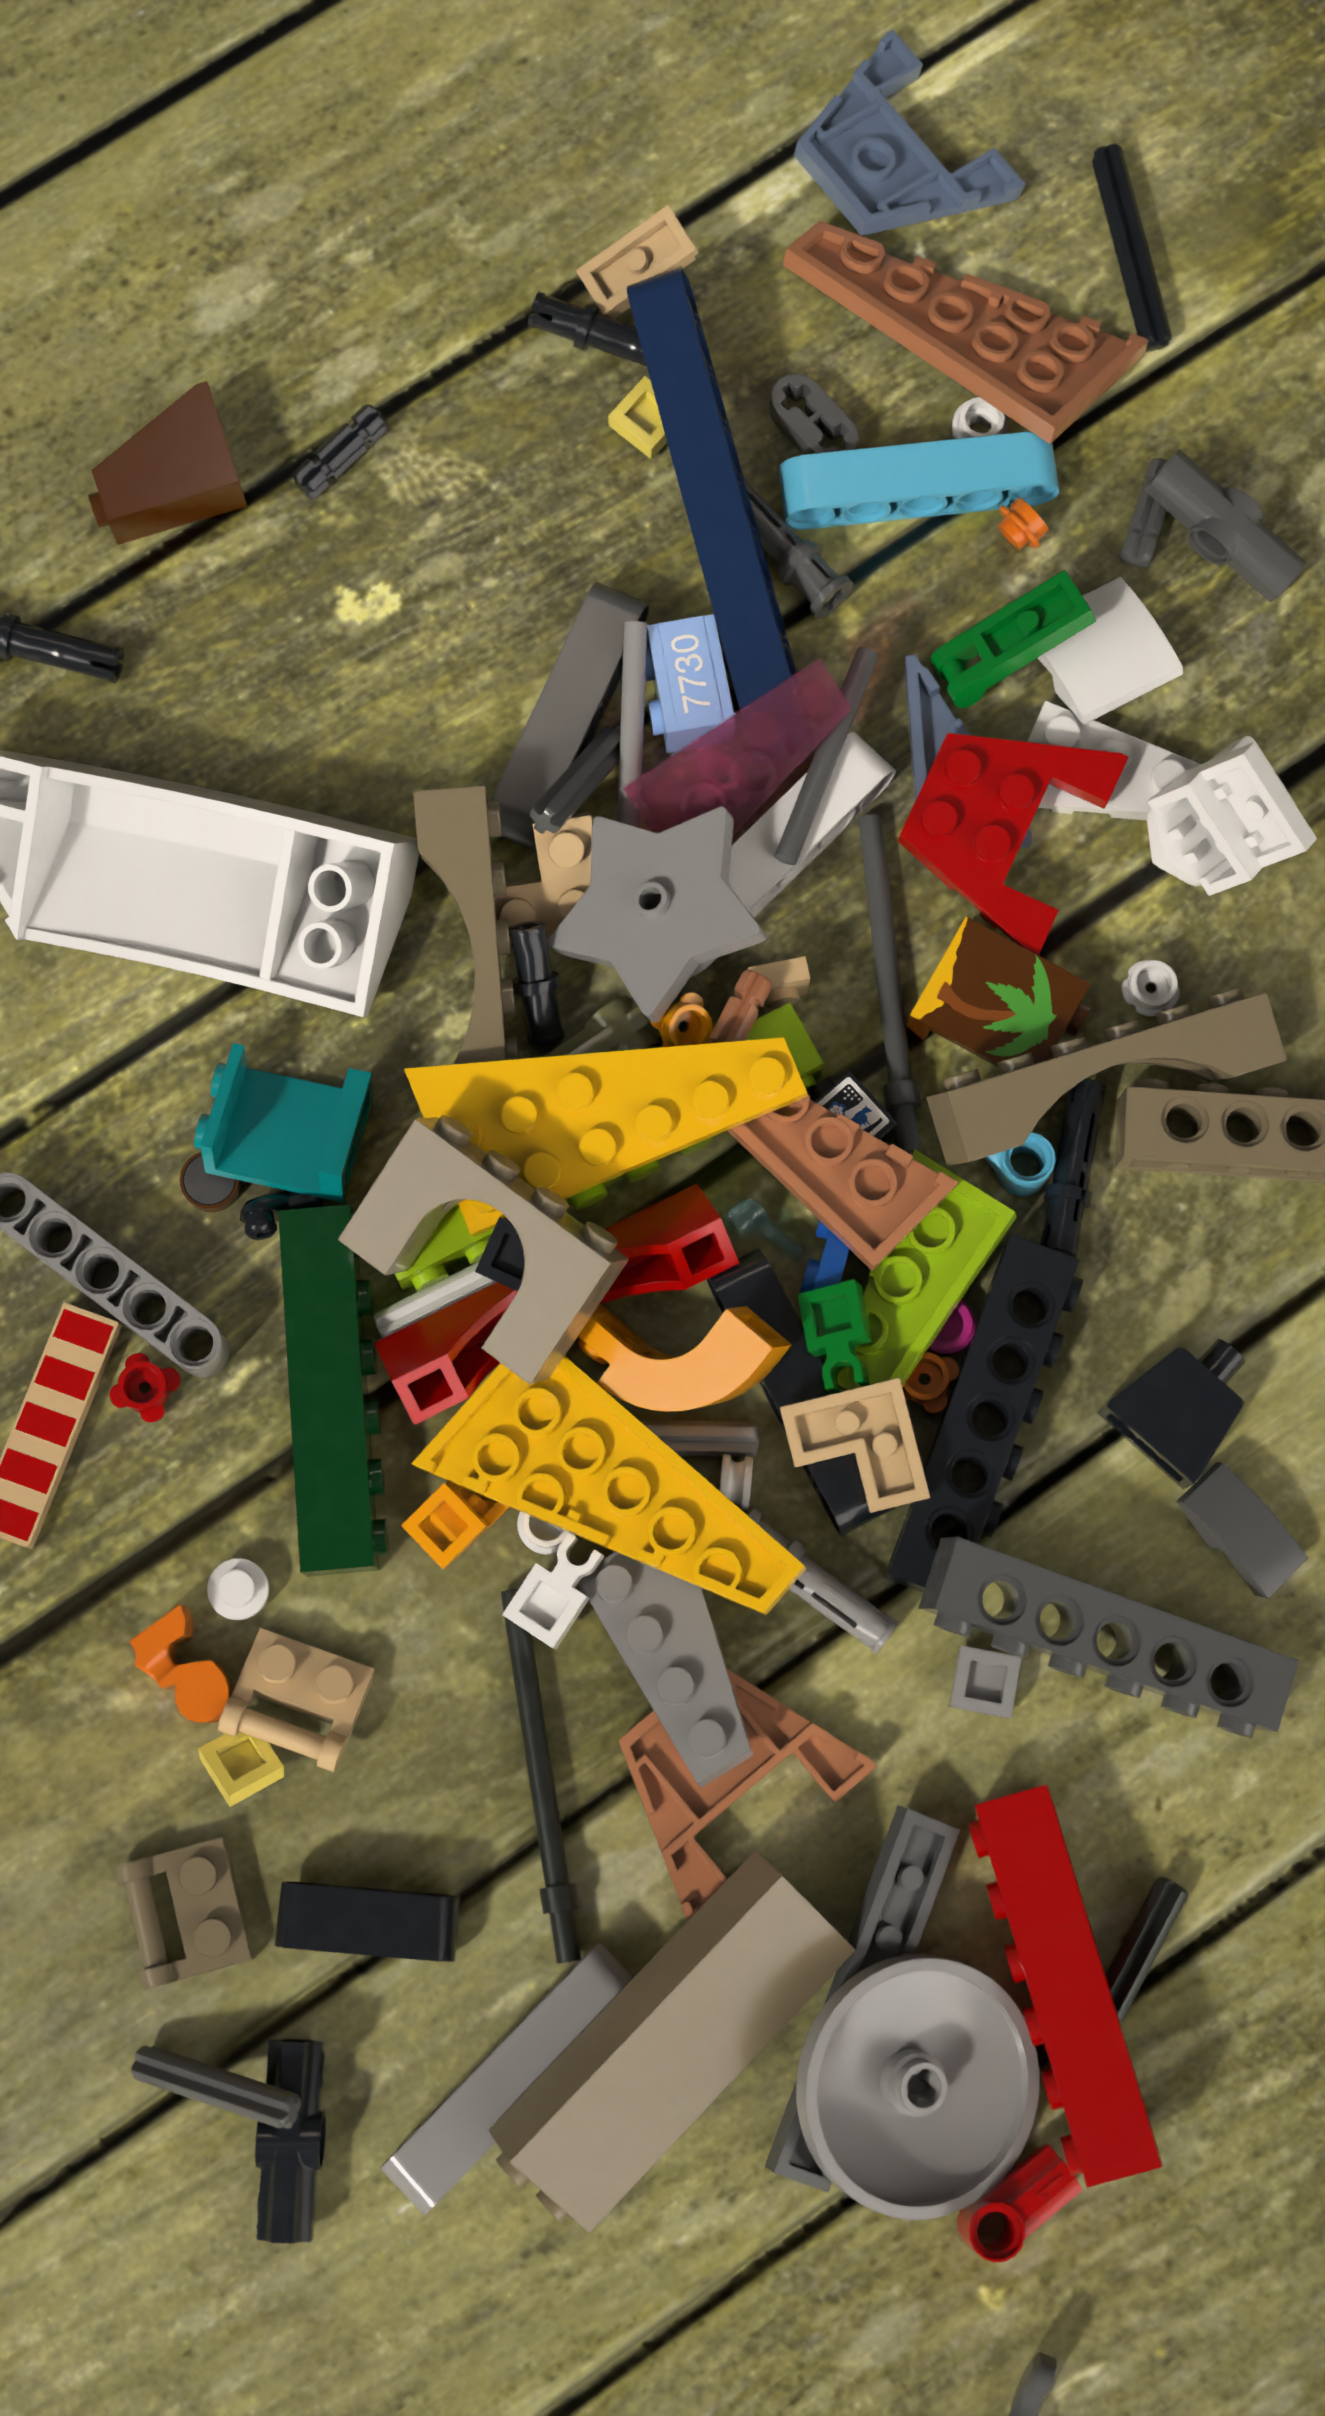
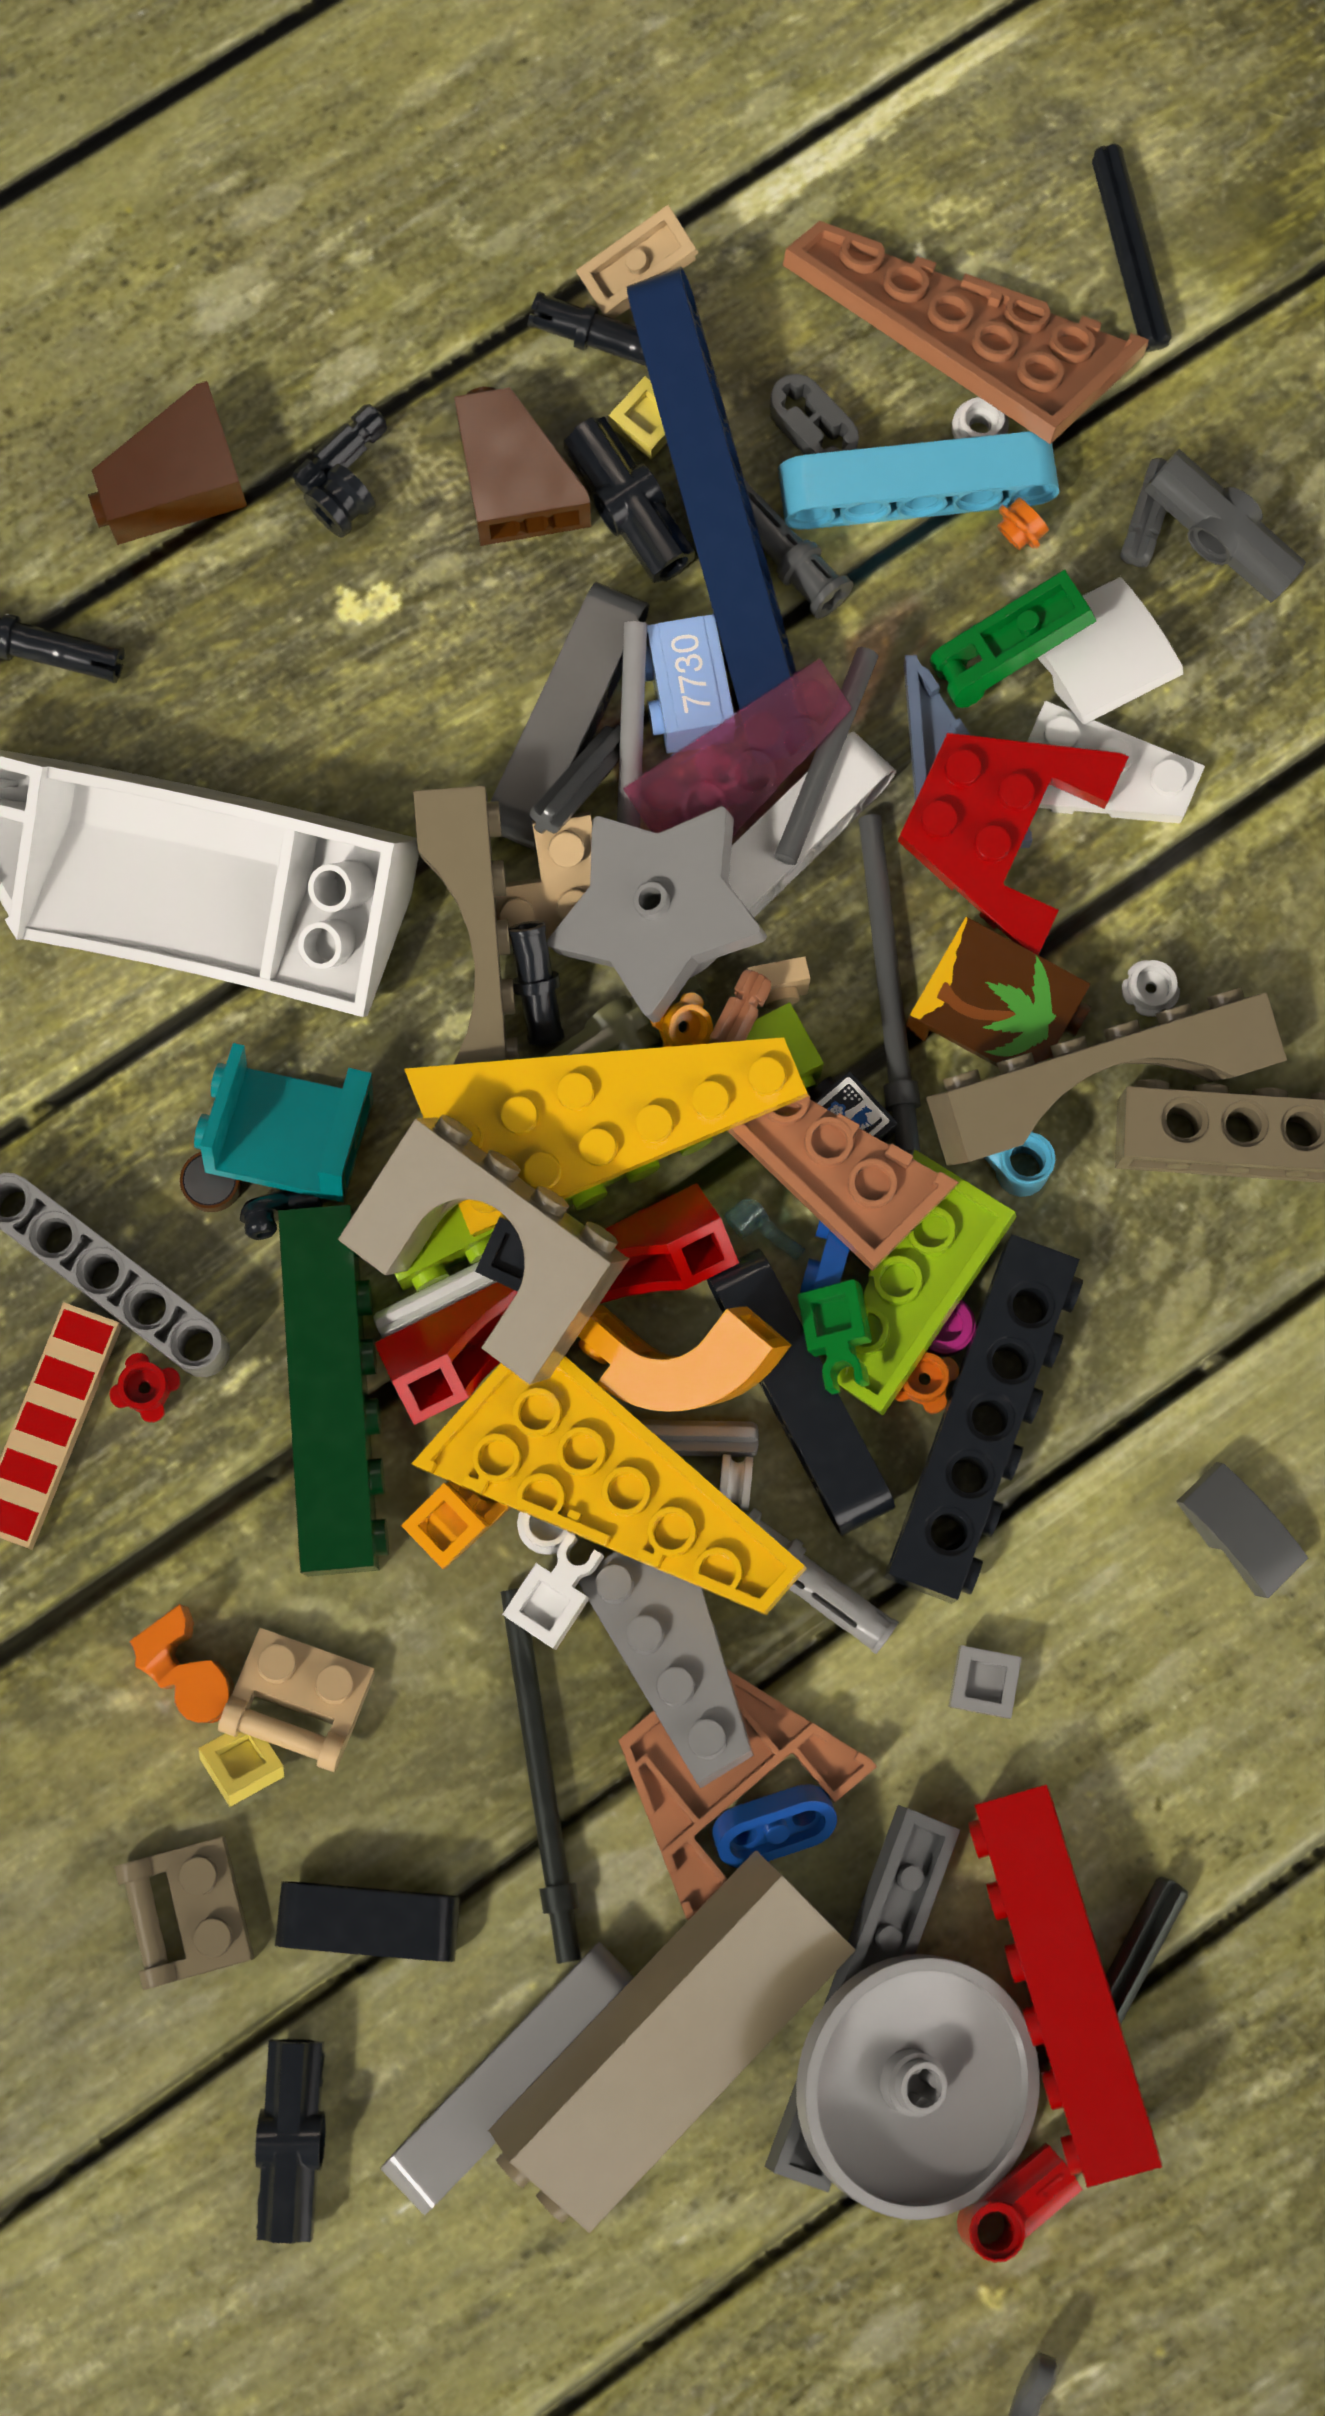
dark grey axle [131,2046,301,2129] -> none
white plate [207,1558,269,1620] -> none
tan plate [780,1378,930,1513] -> none
sand blue wing [794,29,1025,236] -> none
dark grey brick [918,1537,1299,1738] -> none
black pin [1040,1079,1107,1258] -> none
black torso [1097,1339,1245,1490] -> none
white piece [1147,736,1317,896] -> none
none -> black wheel [304,463,376,538]
none -> reddish brown slope [454,387,591,546]
none -> black piece [564,417,695,583]
none -> blue plate [712,1784,837,1868]

